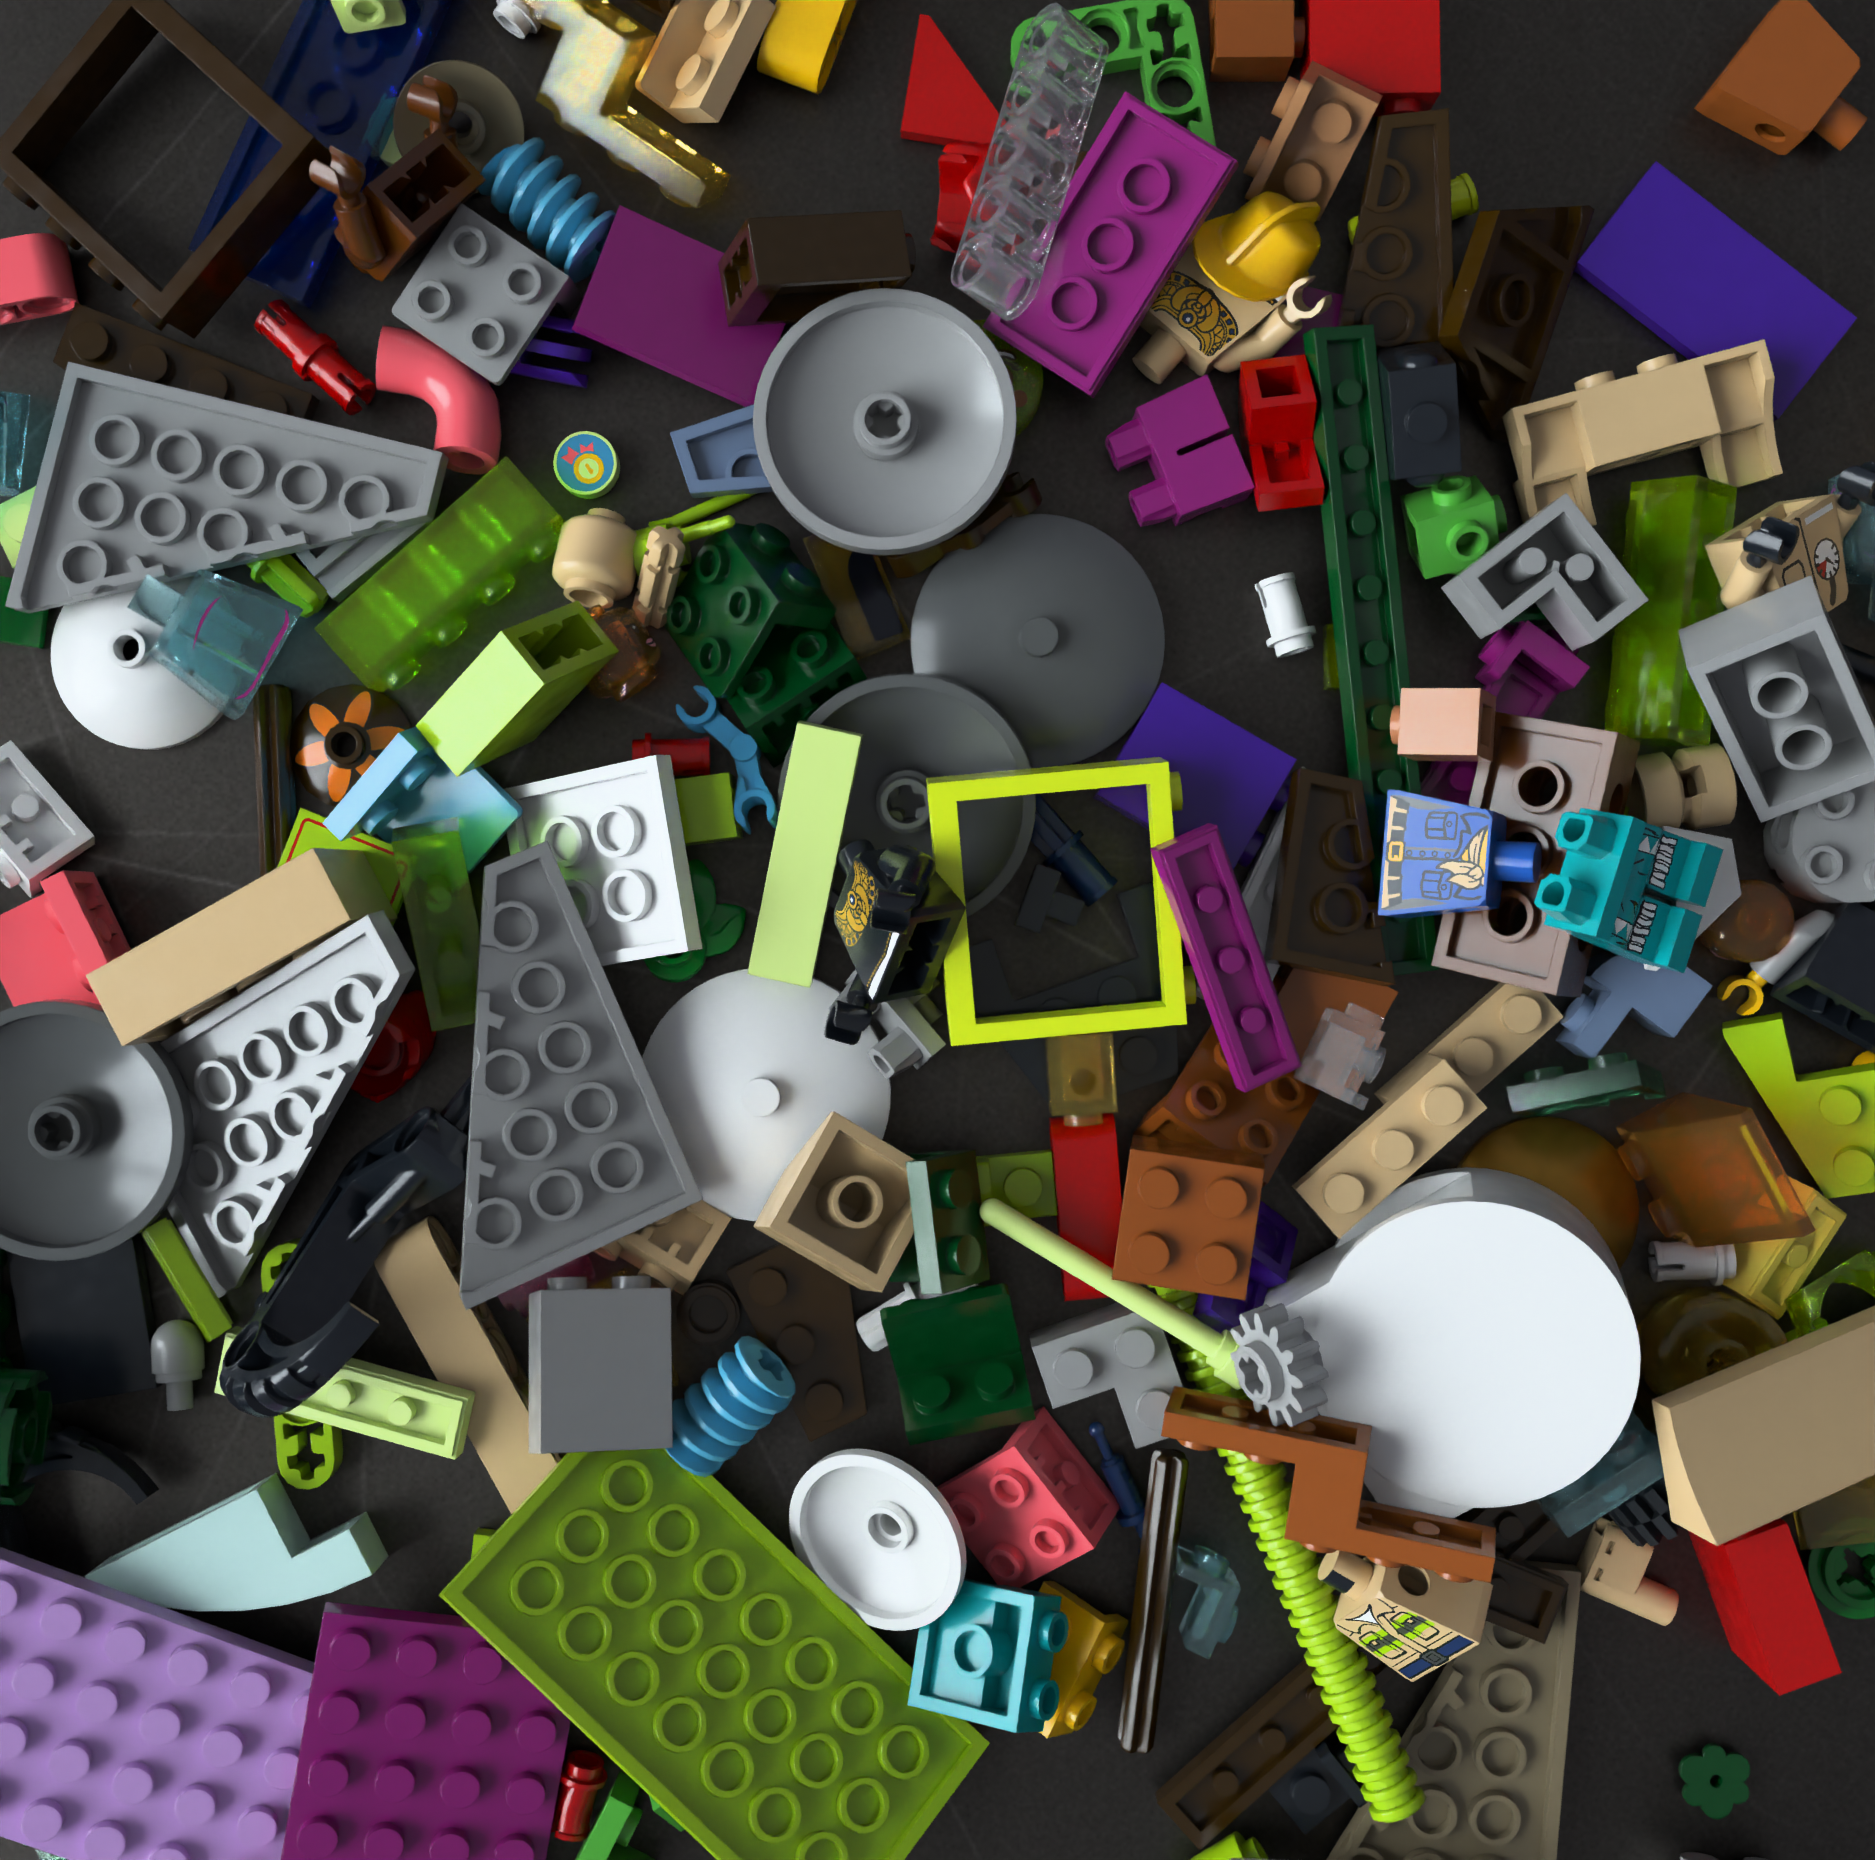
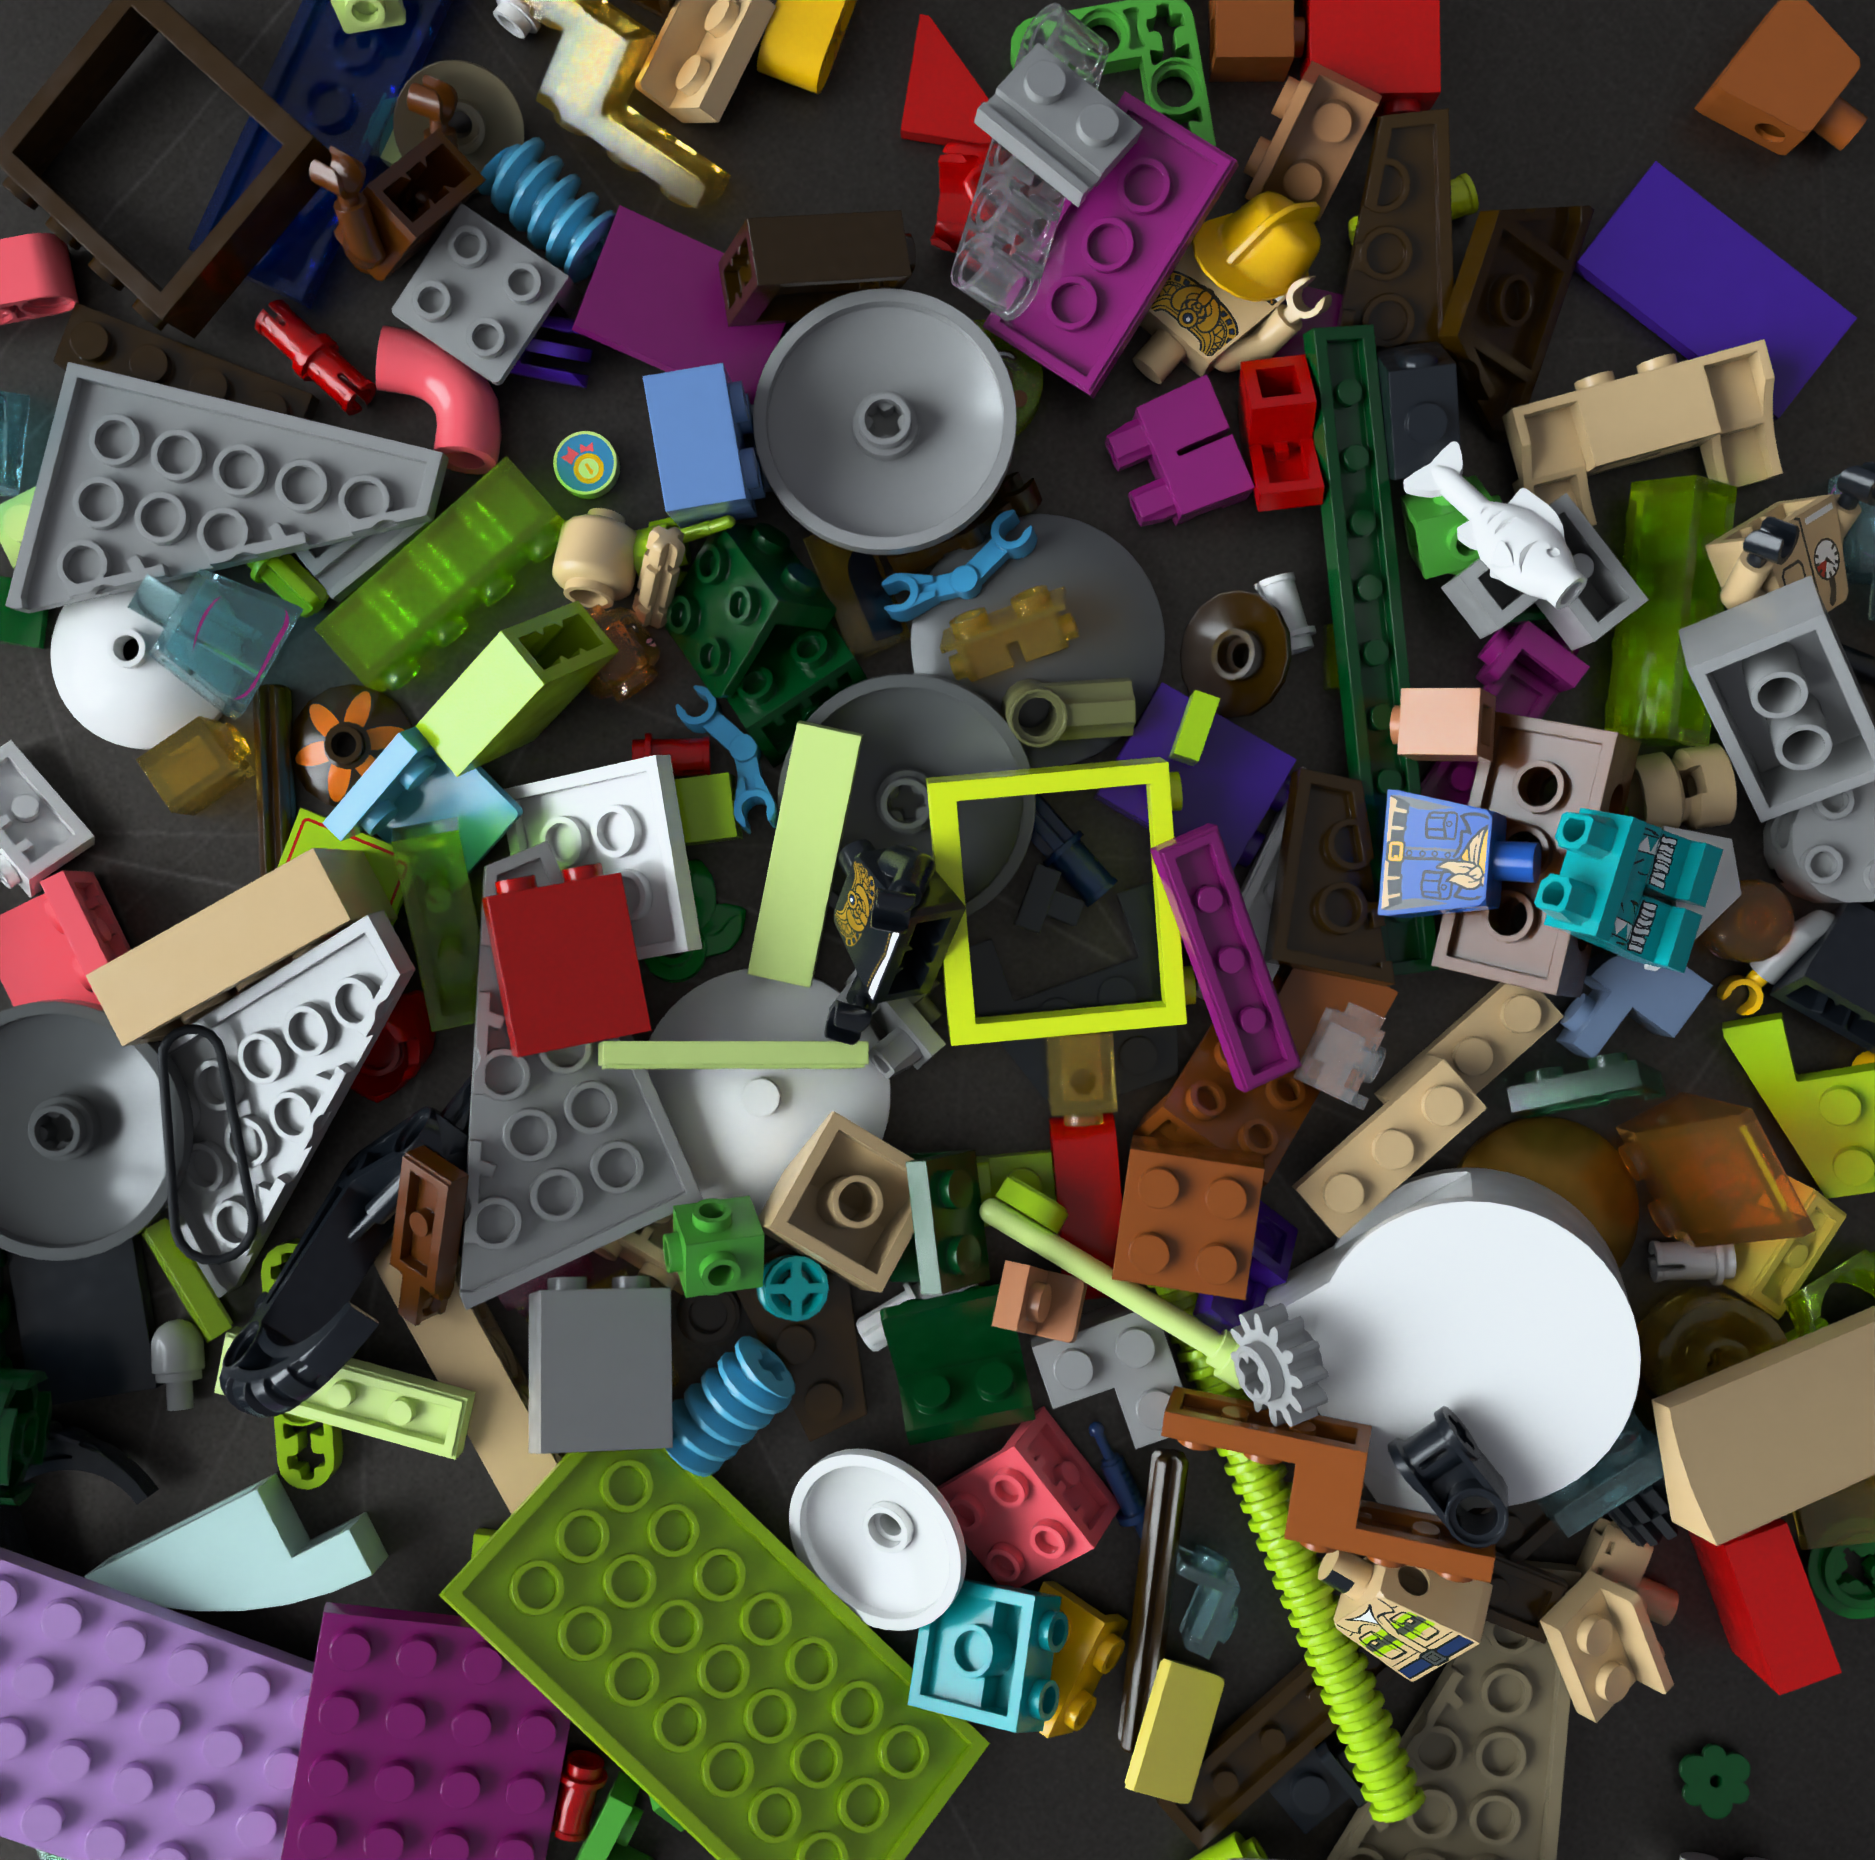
none -> clear yellow brick [135,716,256,816]
none -> black piece [157,1024,258,1265]
none -> reddish brown hinge [390,1145,469,1326]
none -> red brick [482,863,652,1058]
none -> yellowish green tile [598,1041,869,1069]
none -> medium blue brick [643,363,766,529]
none -> bright green brick [663,1196,765,1298]
none -> teal wheel [756,1254,829,1322]
none -> dark azure piece [881,510,1038,622]
none -> clear yellow hinge [940,585,1080,682]
none -> light grey plate [974,42,1143,207]
none -> nougat bracket [992,1260,1087,1343]
none -> lime tile [995,1176,1069,1235]
none -> olive piece [1001,677,1136,748]
none -> light yellow slope [1125,1658,1225,1804]
none -> lime tile [1169,690,1221,766]
none -> dark brown dish [1180,590,1292,719]
none -> black piece [1387,1406,1509,1547]
none -> white animal [1403,441,1587,610]
none -> tan bracket [1540,1570,1674,1723]

